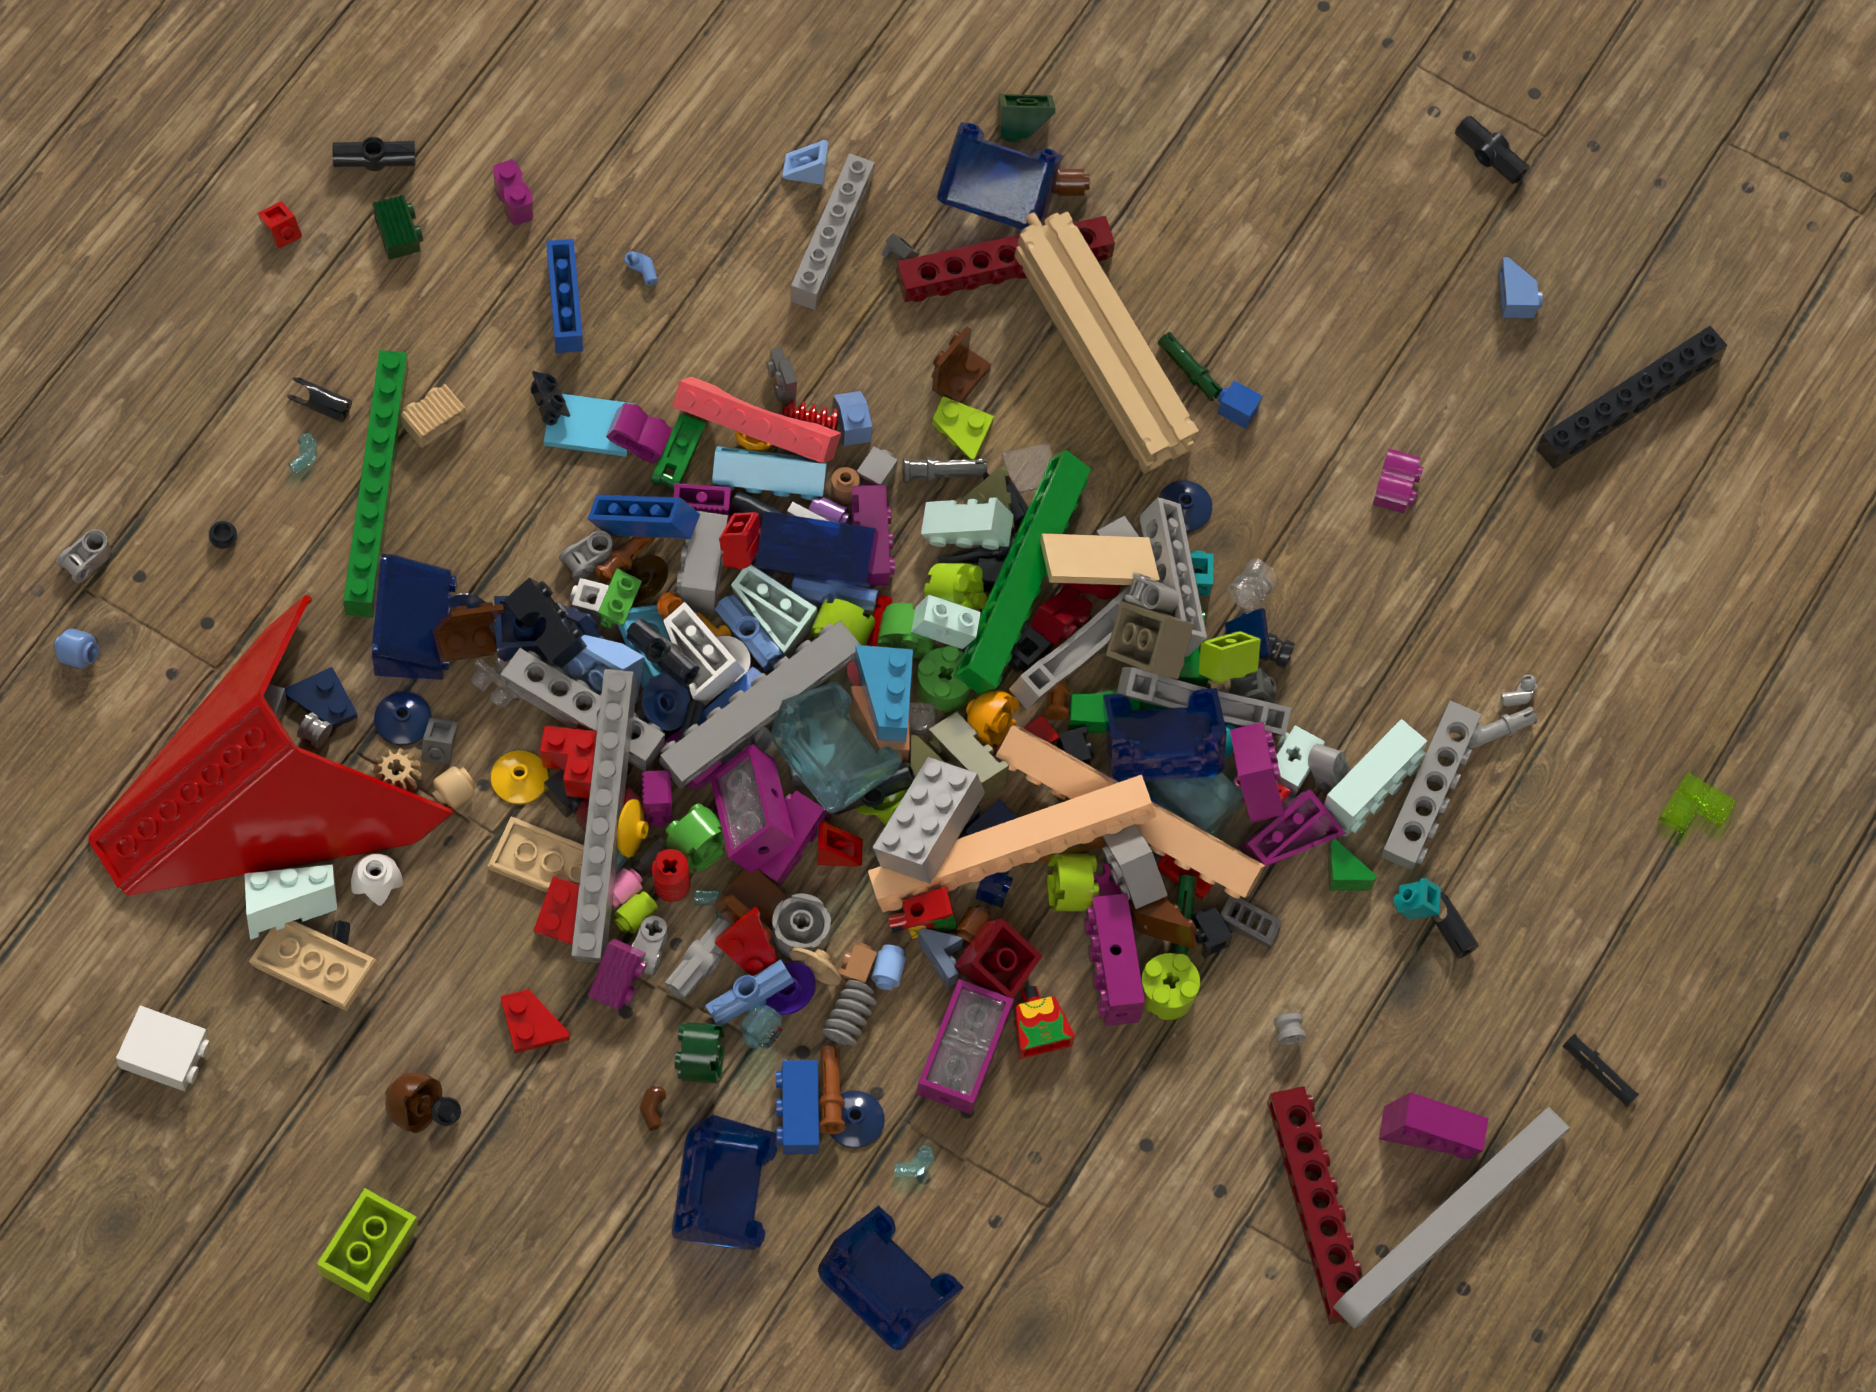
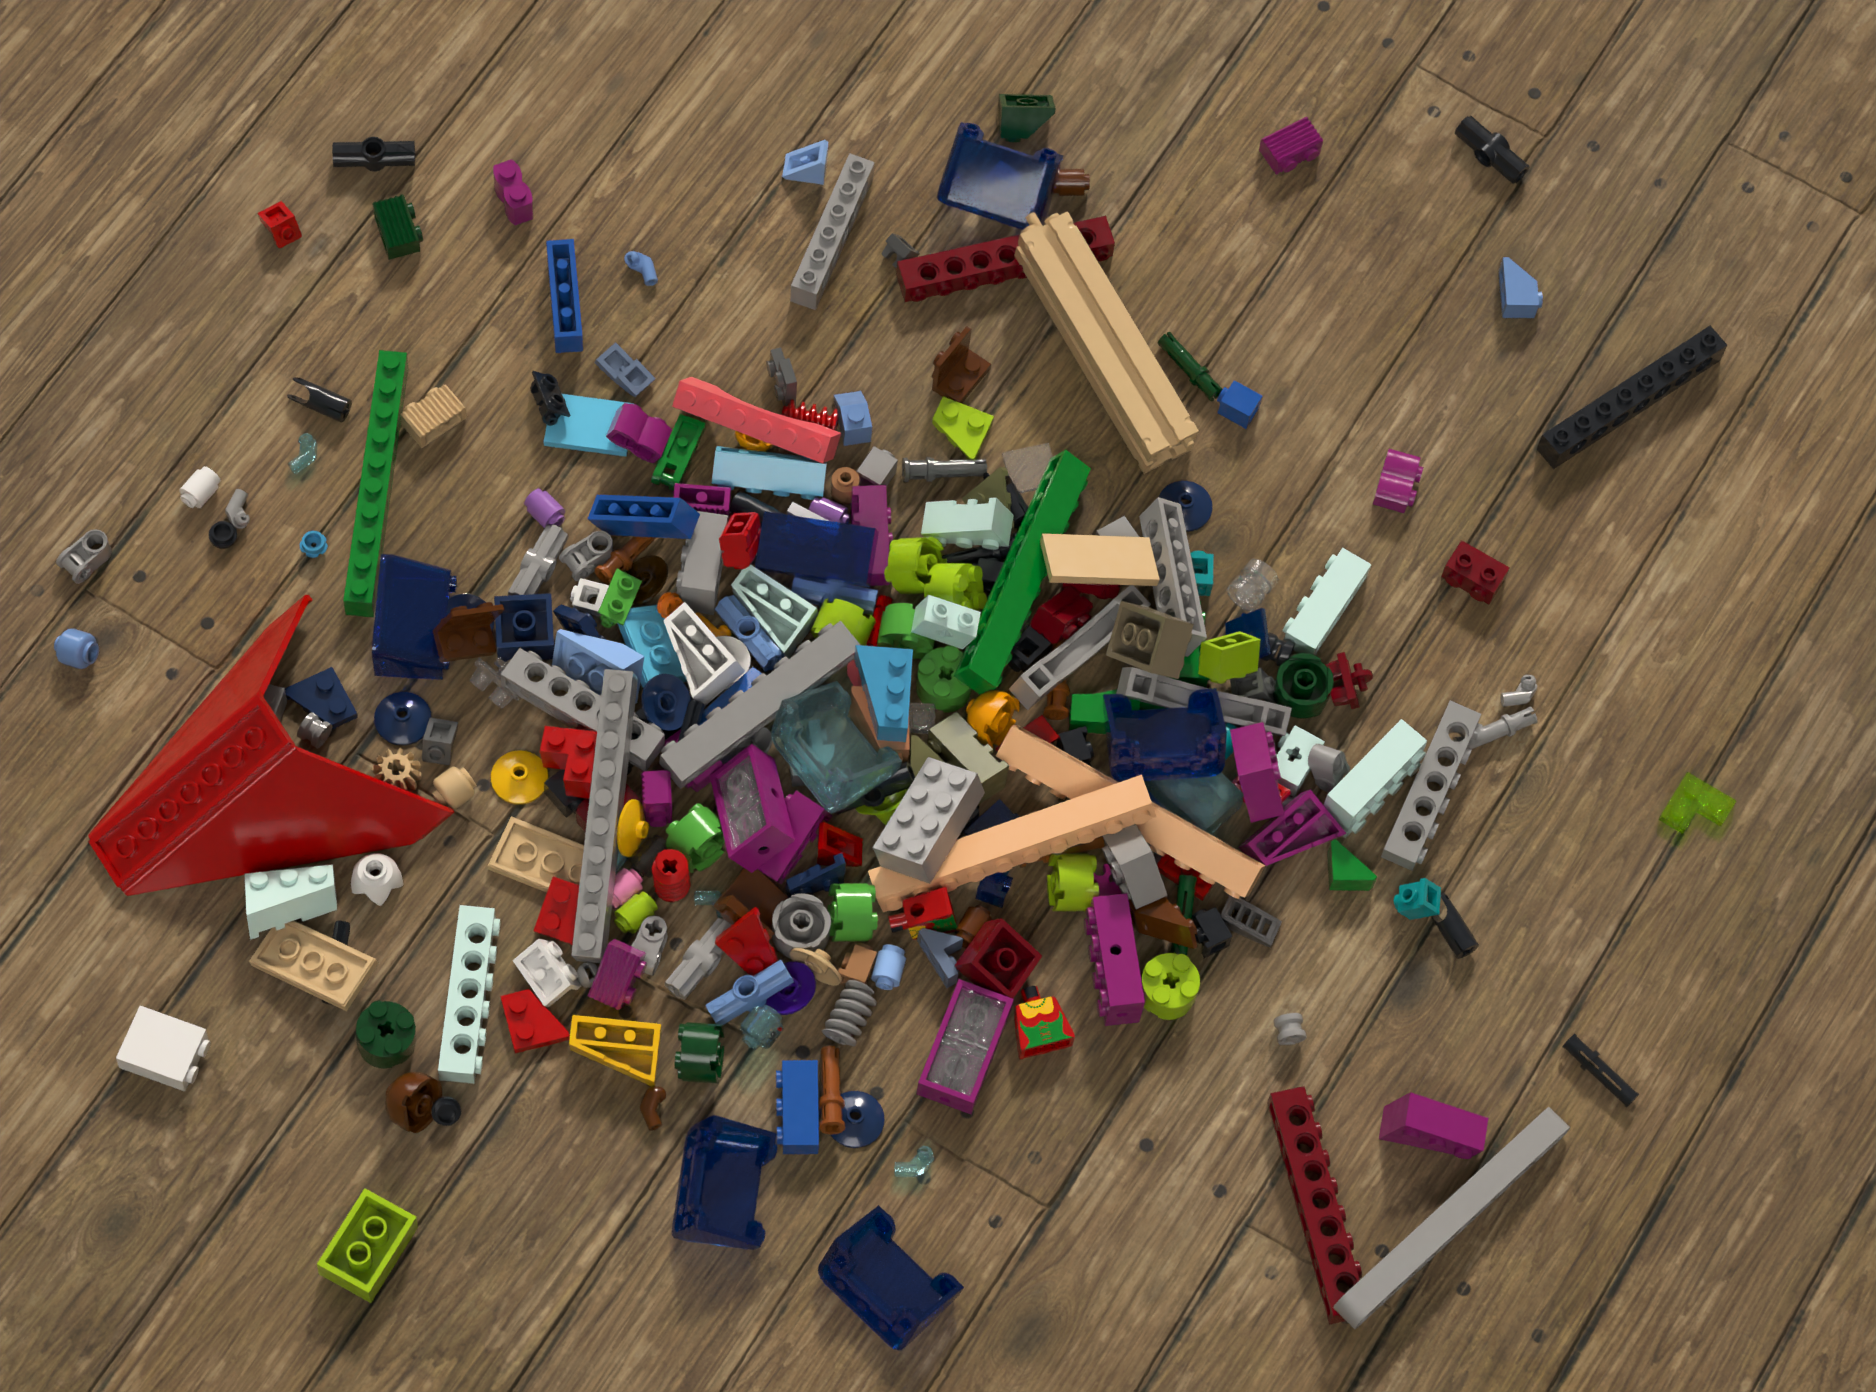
black arch [504,577,587,668] -> none
black piece [626,619,700,687] -> none
light grey piece [1124,572,1179,613] -> none
none -> white brick [179,466,221,508]
none -> light grey arm [225,489,250,529]
none -> dark azure plate [300,531,328,558]
none -> dark green brick [356,1001,416,1069]
none -> light aqua brick [438,905,500,1084]
none -> light grey piece [508,524,568,596]
none -> white bracket [513,939,581,1007]
none -> medium lavender brick [524,489,565,528]
none -> yellow wedge [569,1015,662,1087]
none -> light grey hinge [577,962,598,988]
none -> sand blue slope [595,342,656,397]
none -> dark blue wing [786,853,846,898]
none -> bright green brick [827,883,878,942]
none -> lime brick [884,537,947,594]
none -> magenta brick [1259,117,1323,175]
none -> dark green brick [1273,653,1333,719]
none -> light aqua brick [1282,548,1372,655]
none -> dark red hips [1325,652,1373,709]
none -> dark red brick [1441,540,1510,604]

